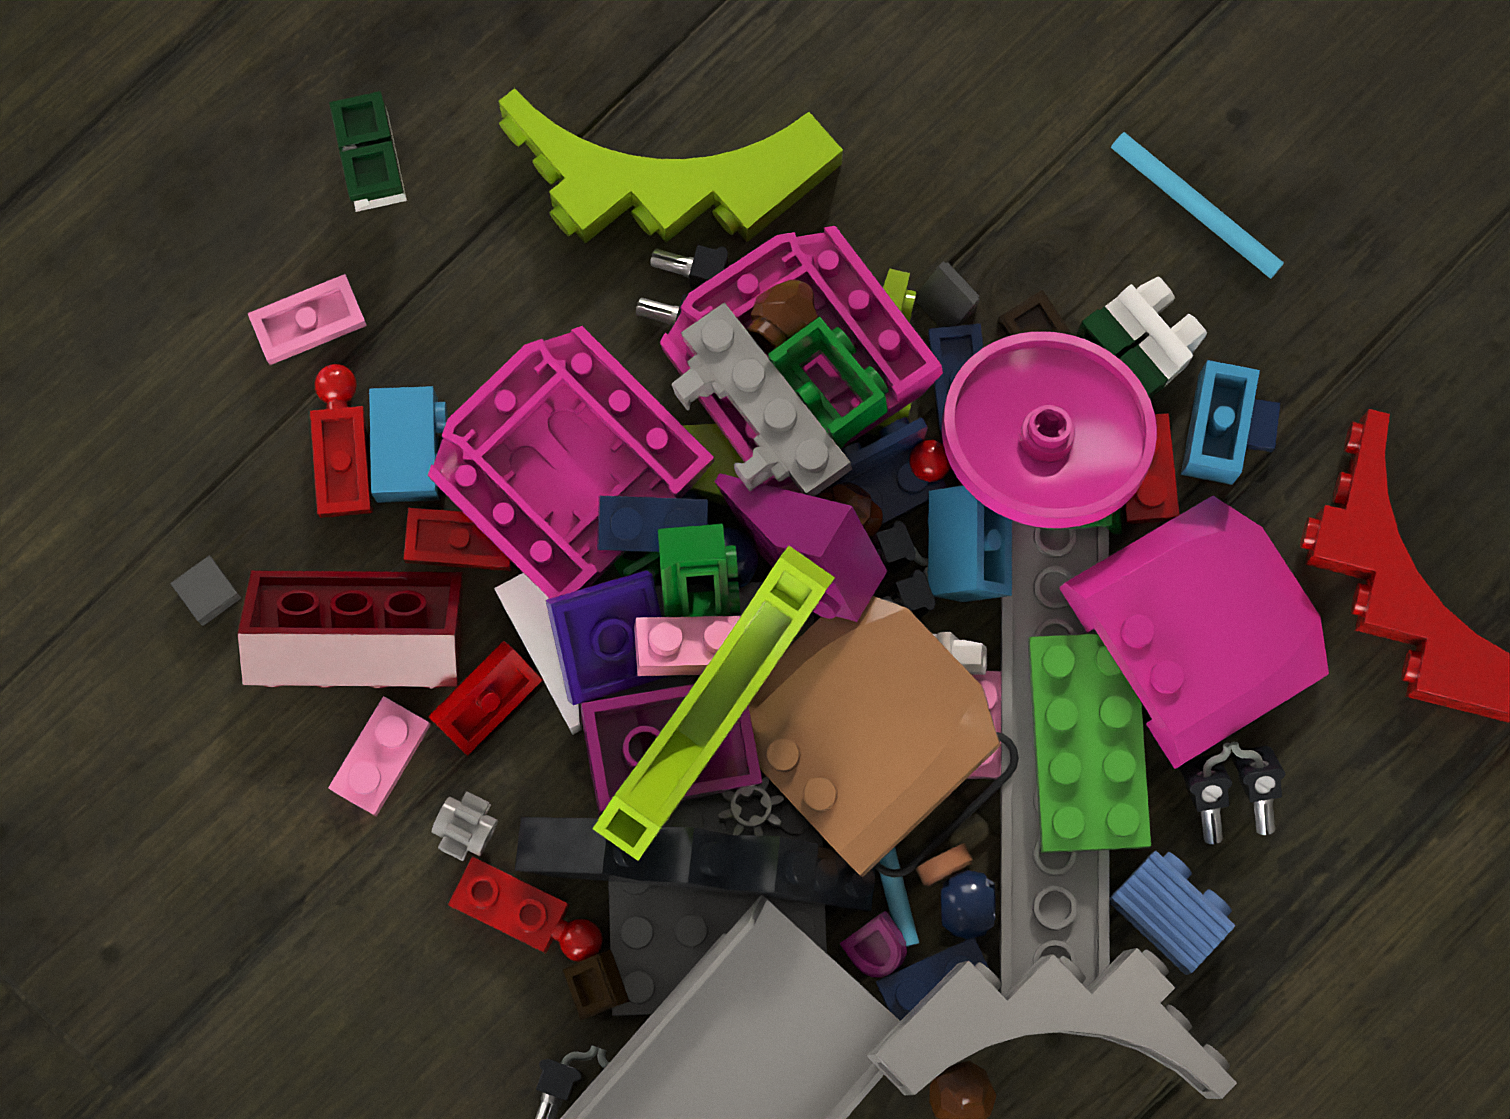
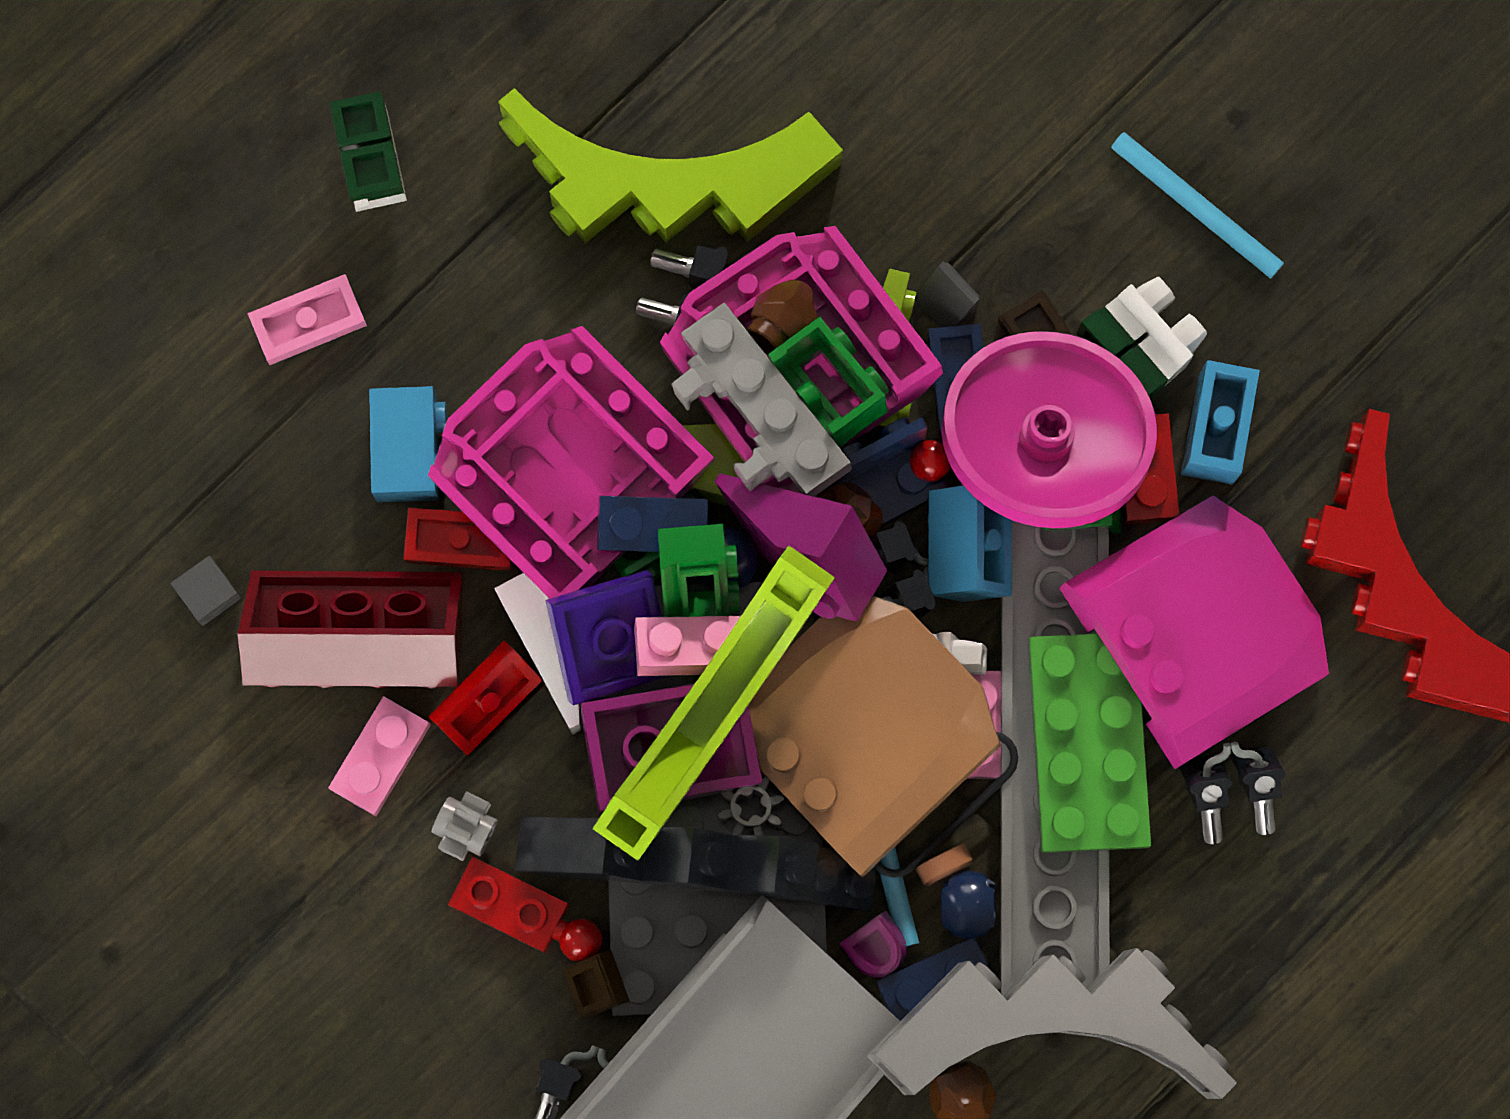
red plate [310,364,373,518] -> none
medium blue brick [1109,850,1236,975] -> none
dark blue piece [1246,399,1280,452] -> none

